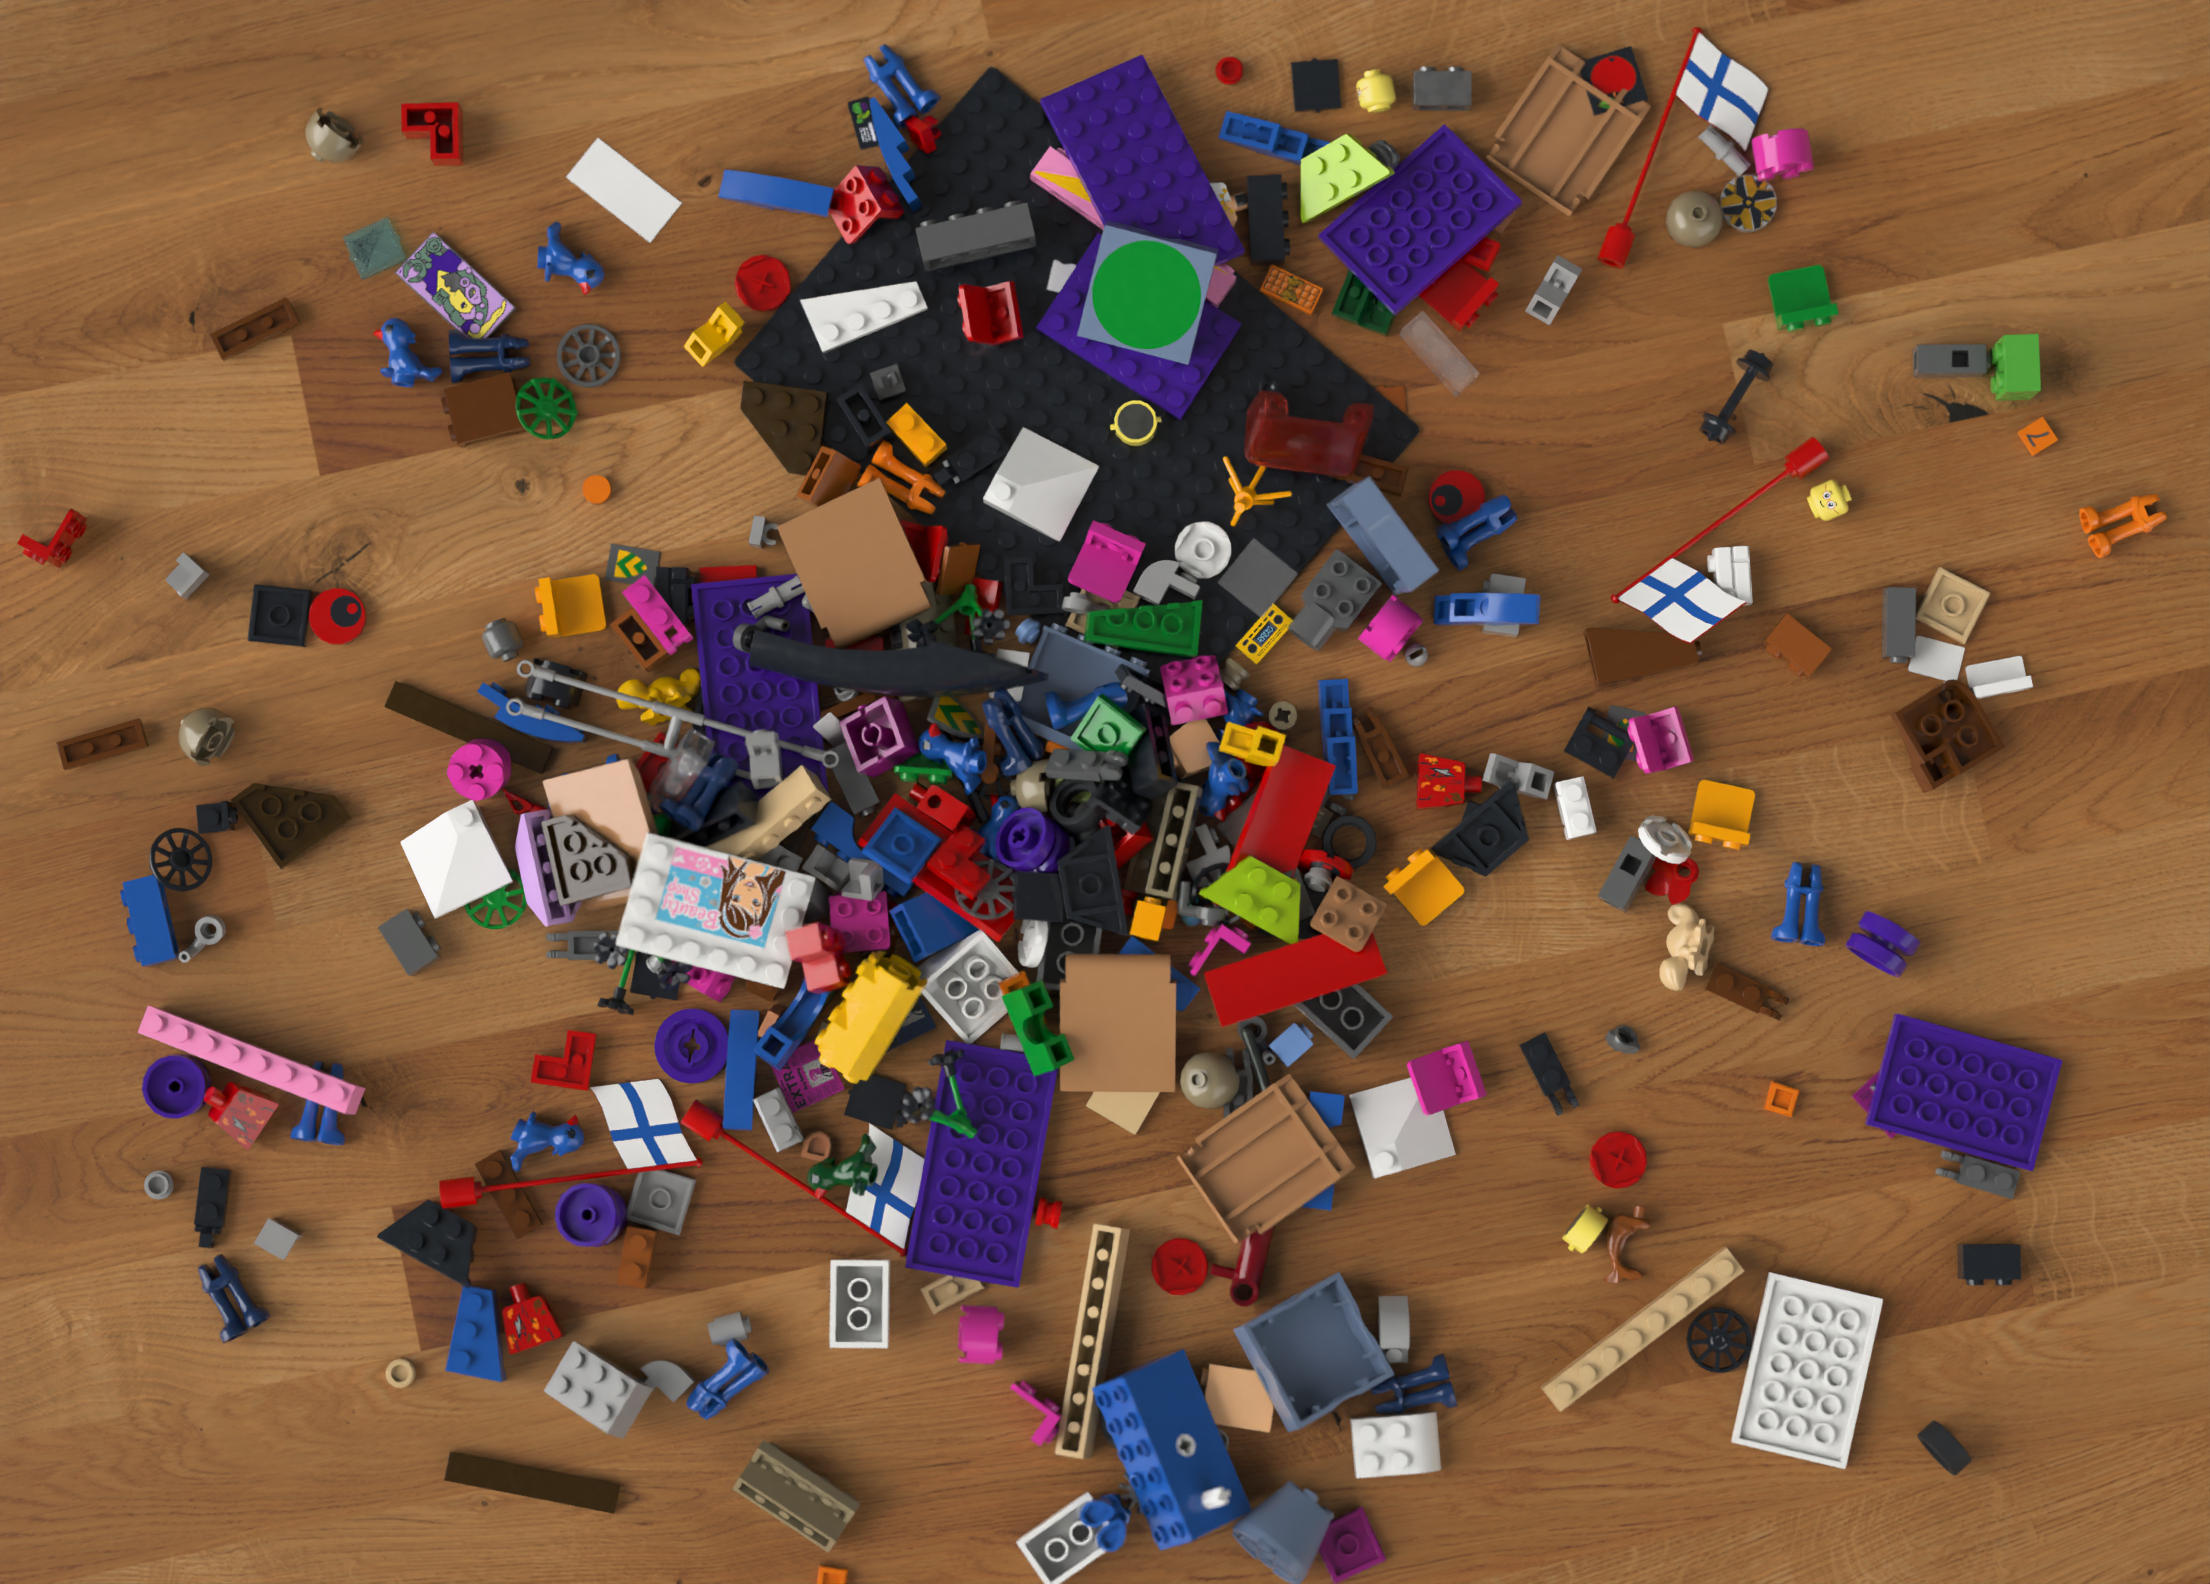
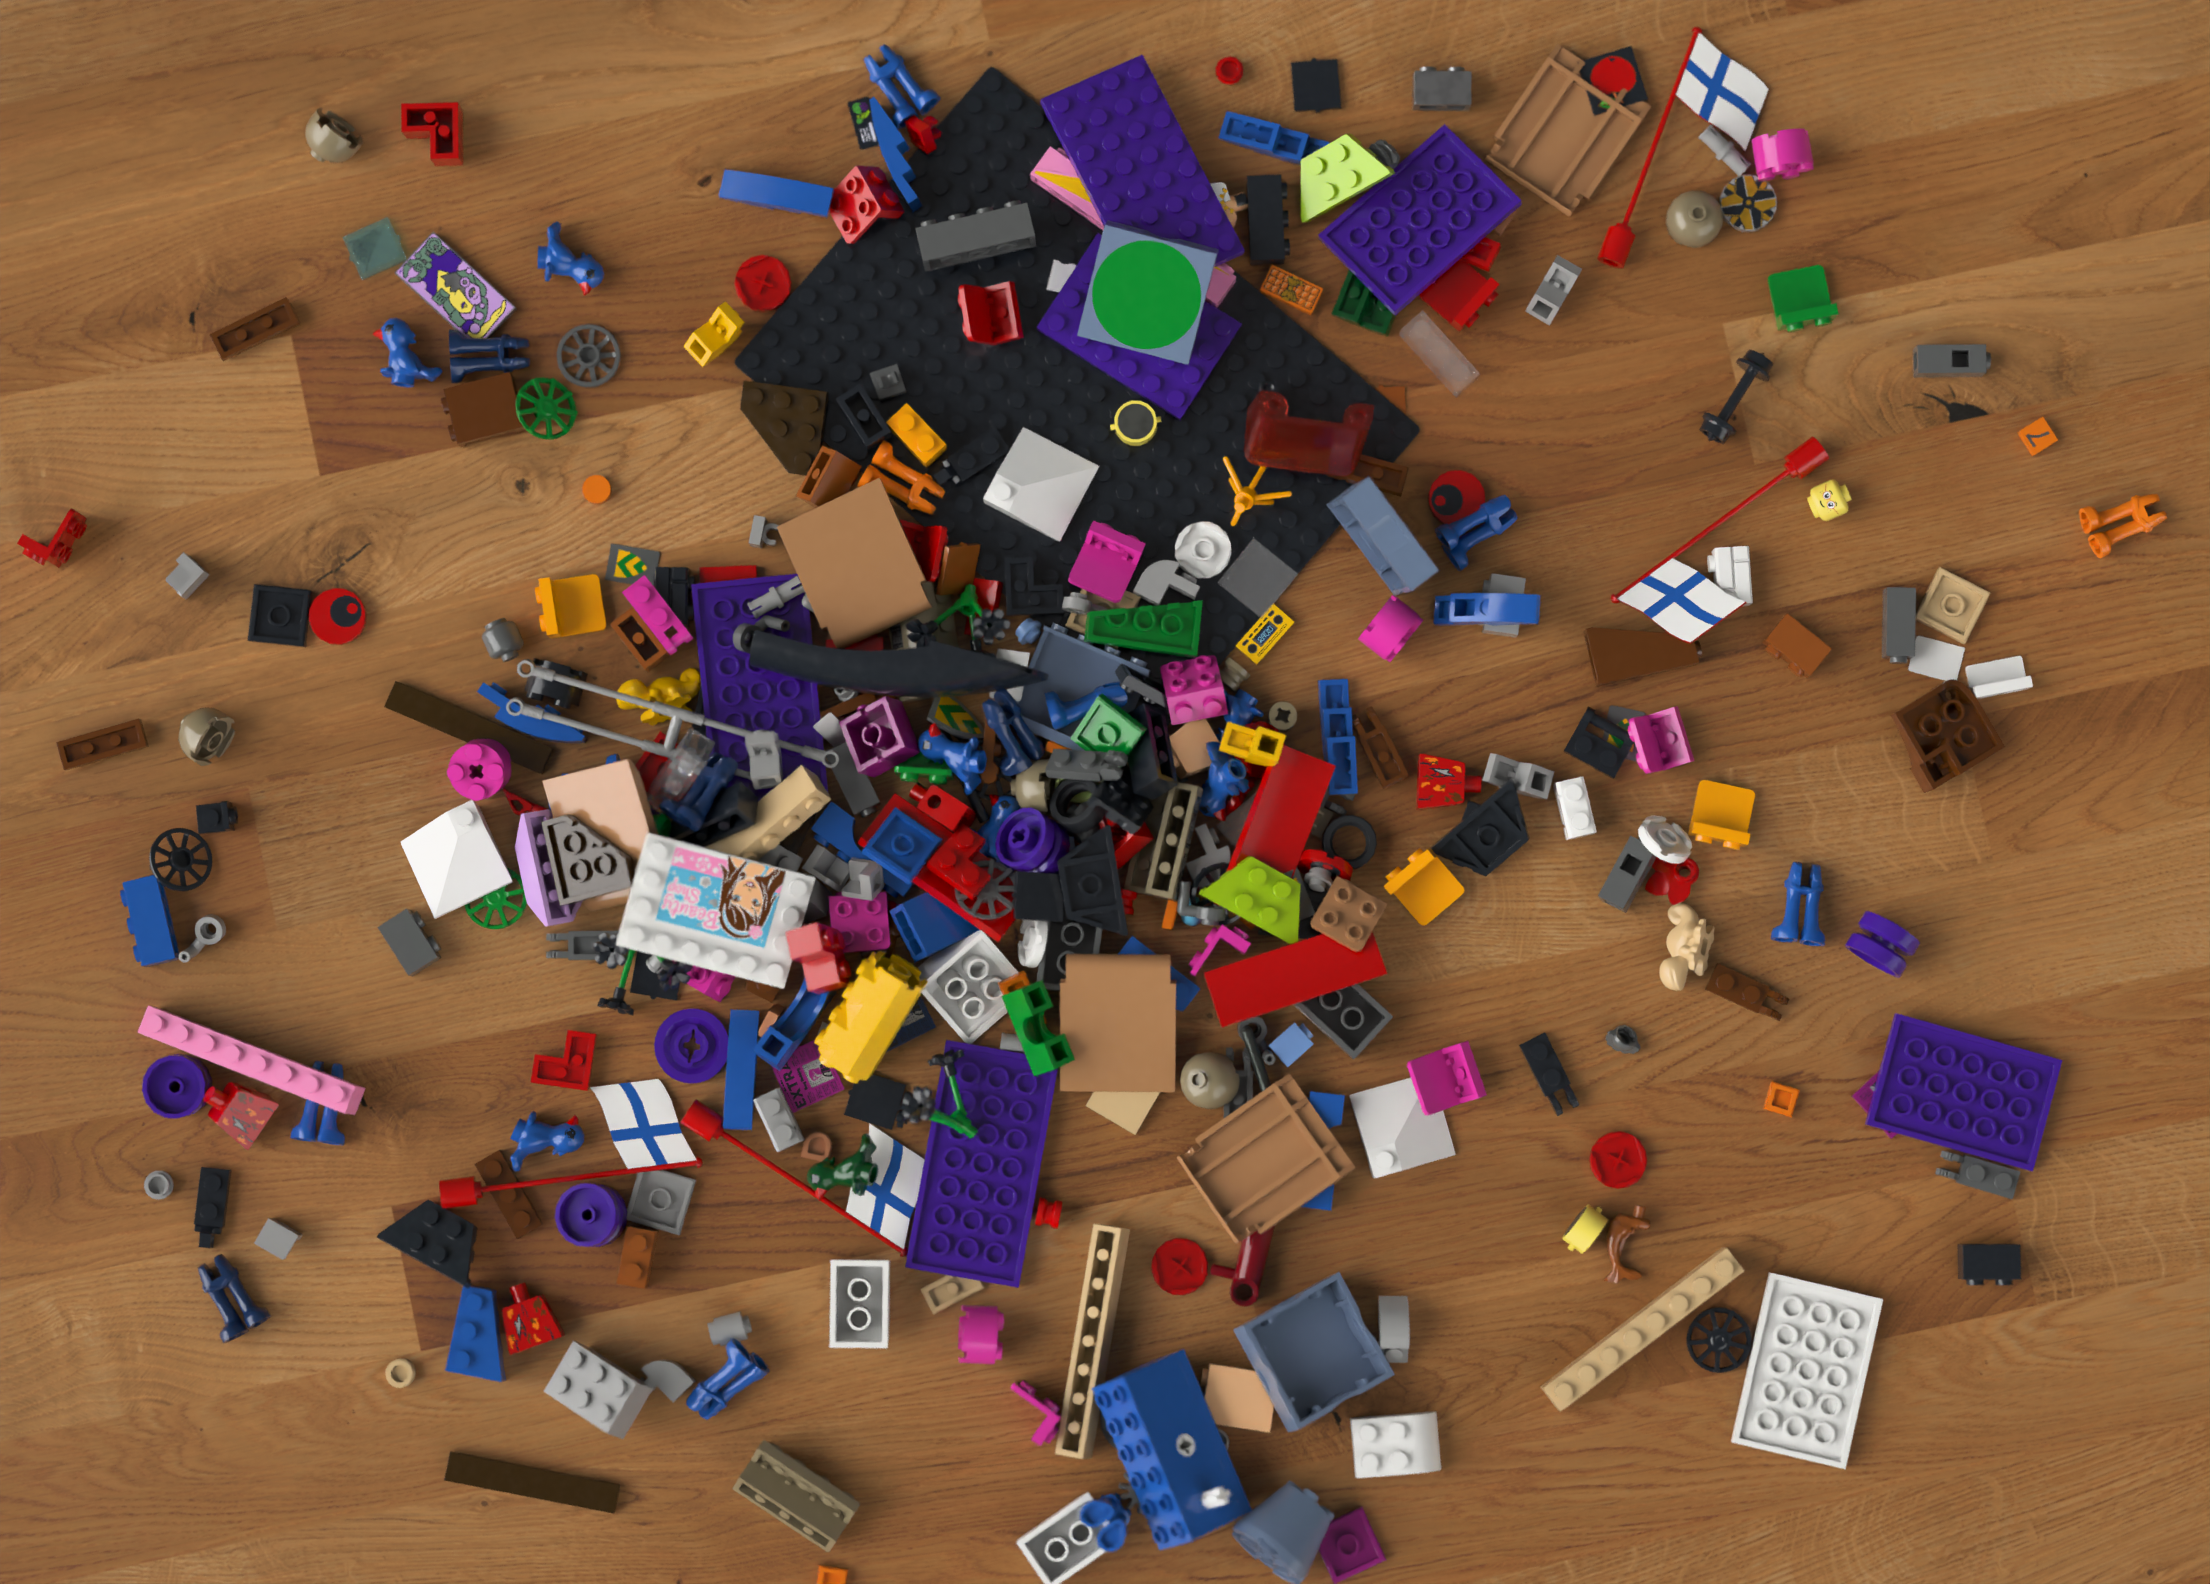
dark brown plate [231,783,352,870] -> none
white sticker [566,138,682,242] -> none
white wing [800,281,928,354] -> none
light orange brick [1130,897,1166,943] -> none
dark grey brick [1287,549,1382,652] -> none
light yellow head [1356,69,1396,113] -> none
dark blue piece [1370,1353,1458,1414] -> none
light grey hinge [1405,643,1428,667] -> none
black tyre [1918,1420,1972,1476] -> none
bright green brick [1990,334,2041,401] -> none

